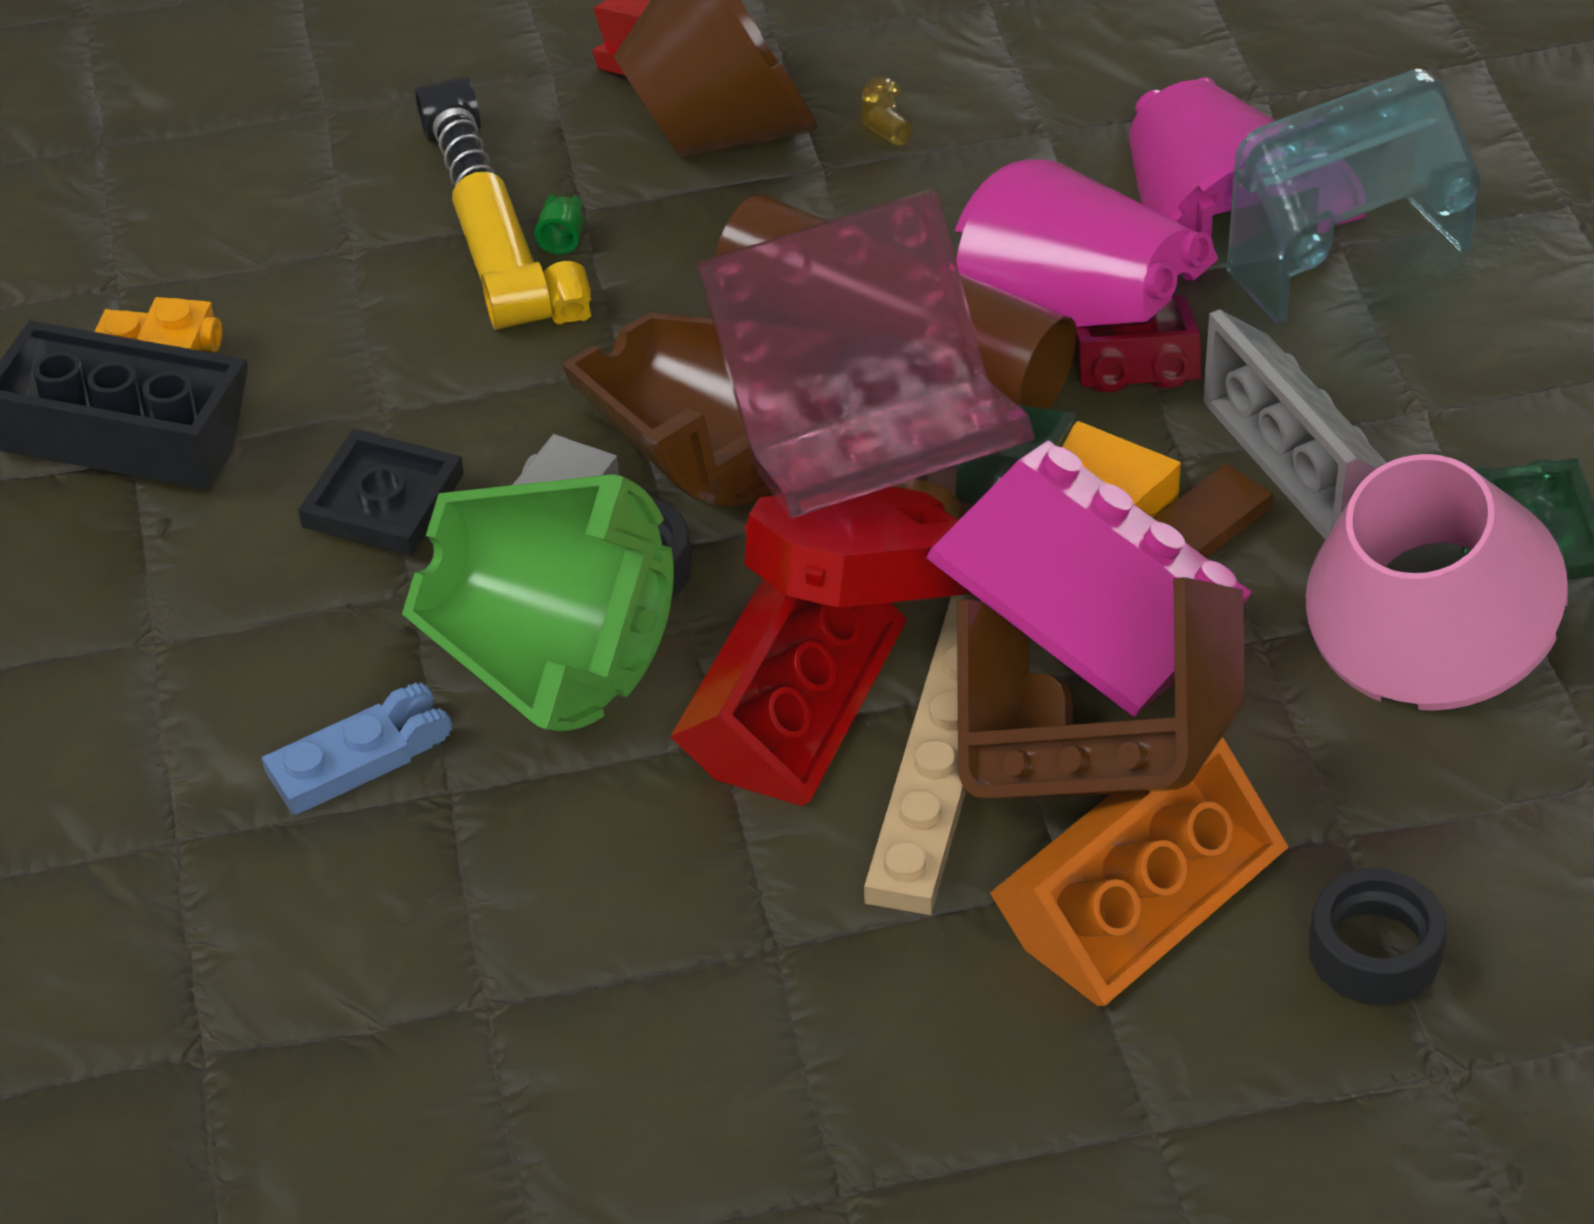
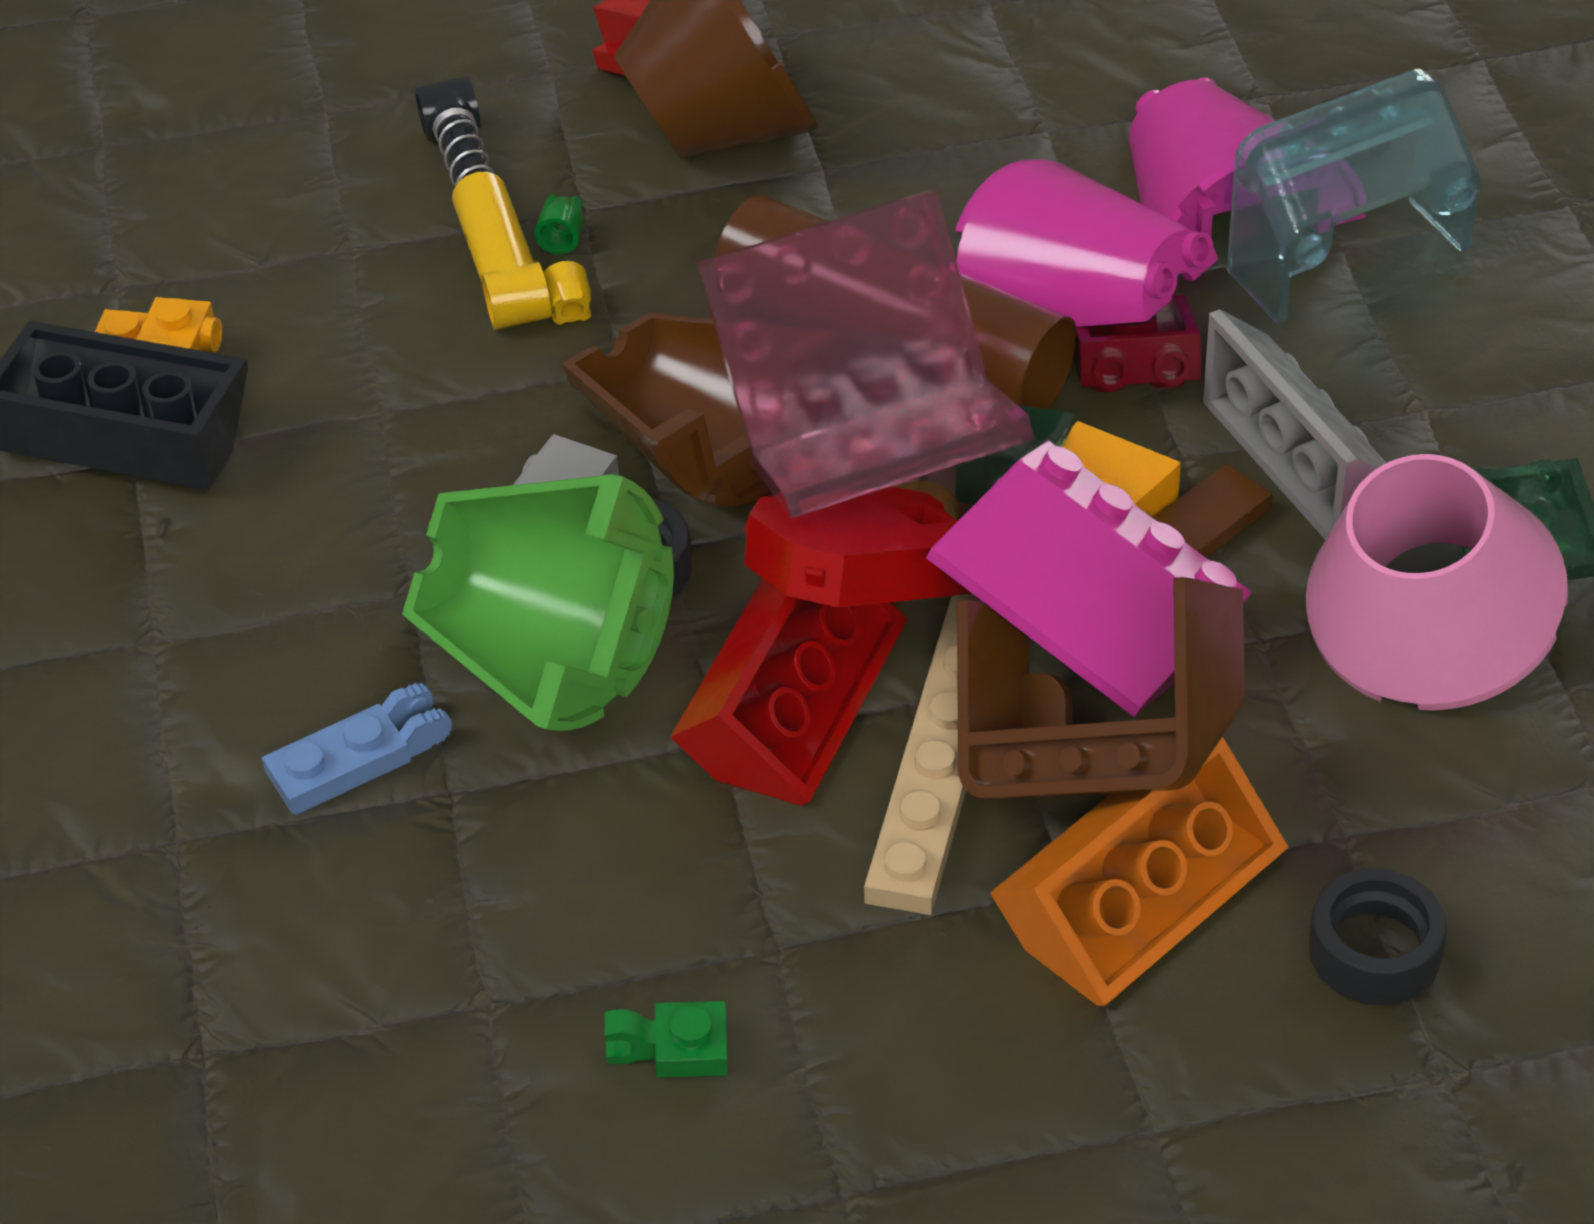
black plate [298,429,464,556] -> none
clear yellow arm [861,76,912,146] -> none
none -> green plate [605,1001,727,1078]

